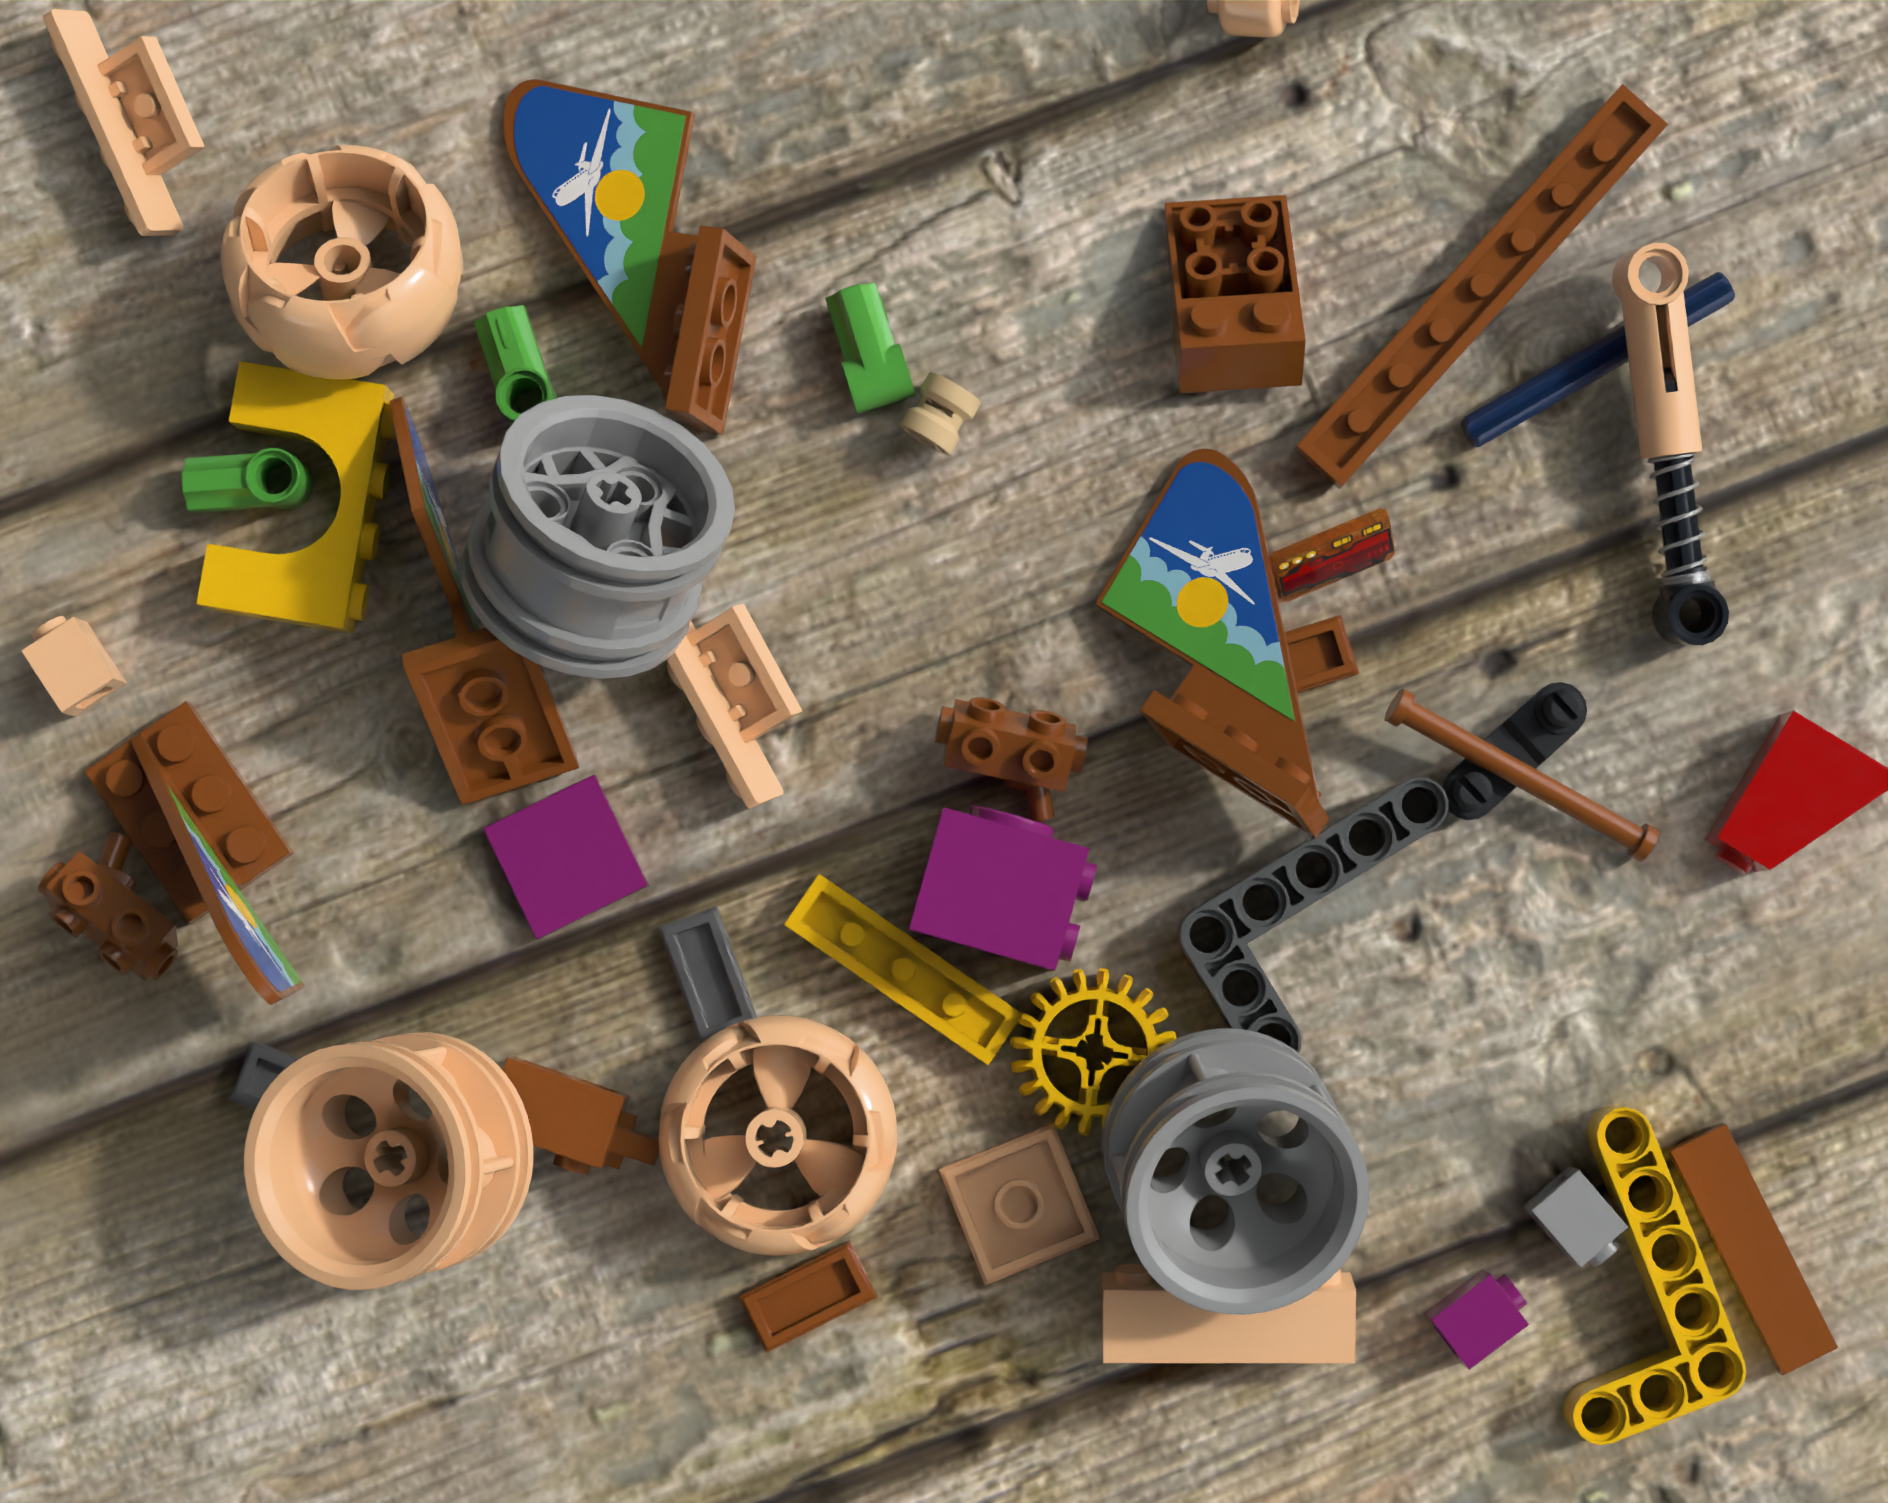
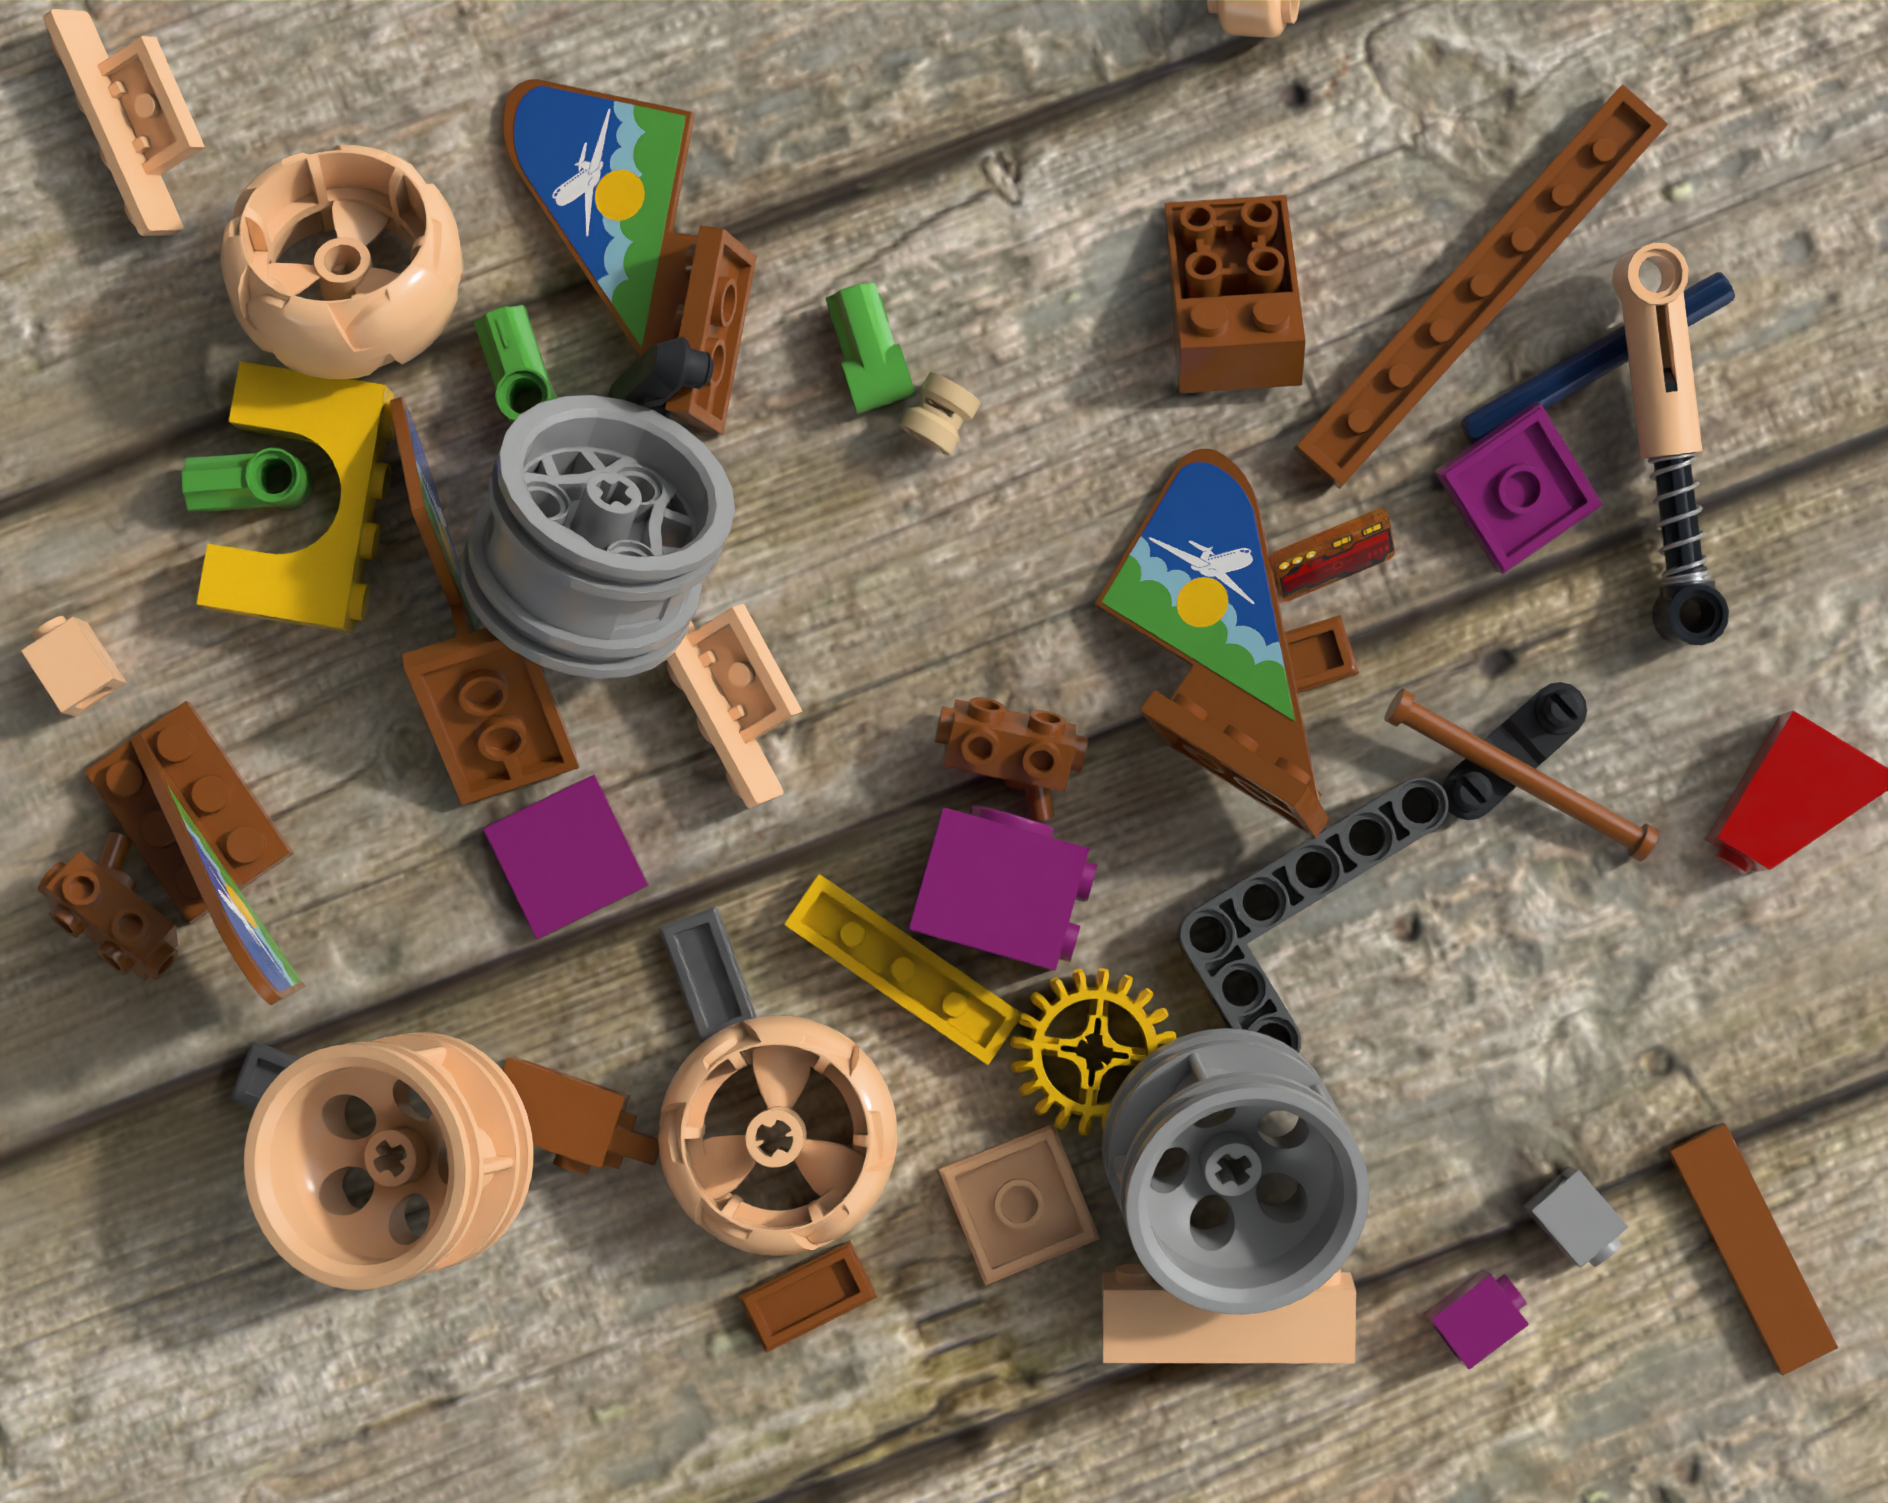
yellow beam [1563,1105,1746,1445] -> none
none -> black piece [608,337,714,418]
none -> magenta tile [1434,402,1603,574]

